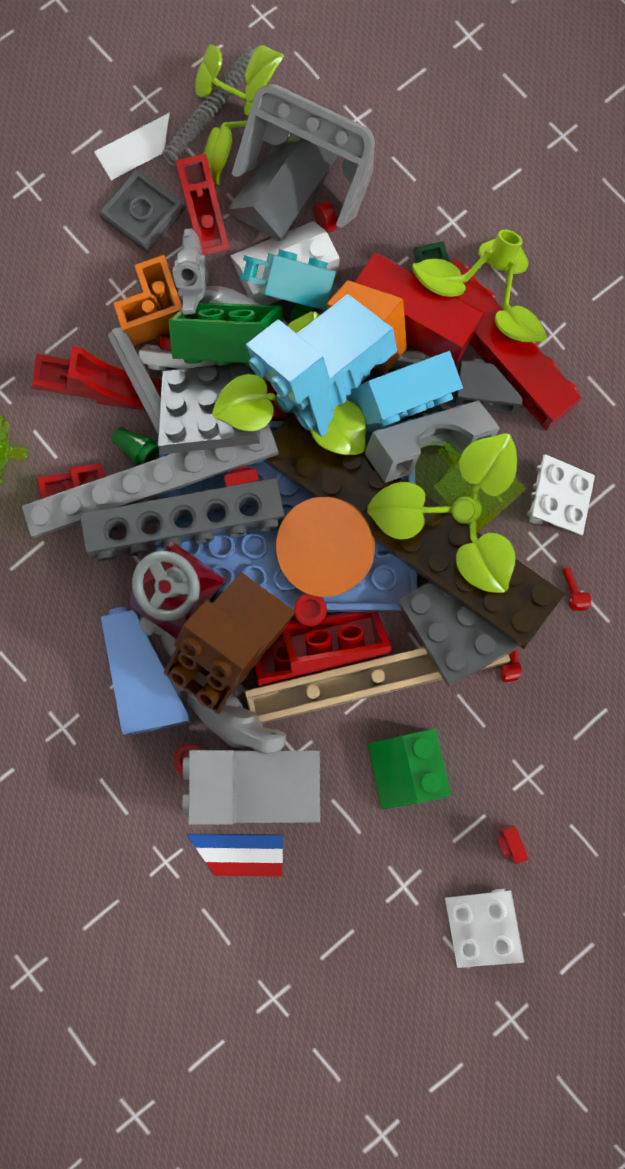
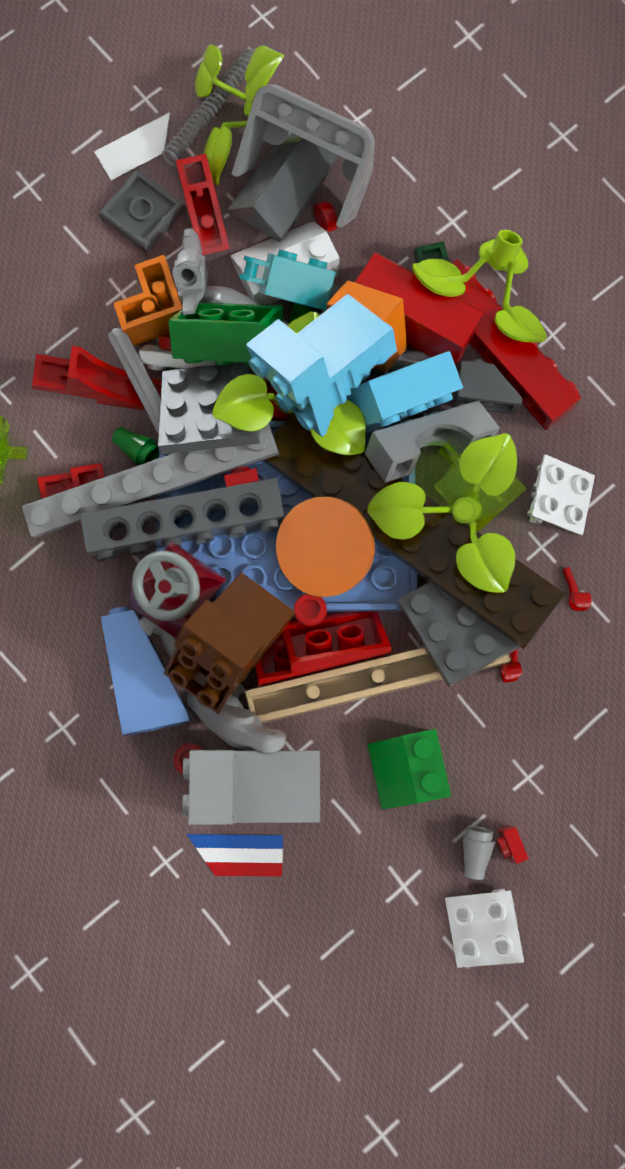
none -> light grey cone [462,826,496,880]

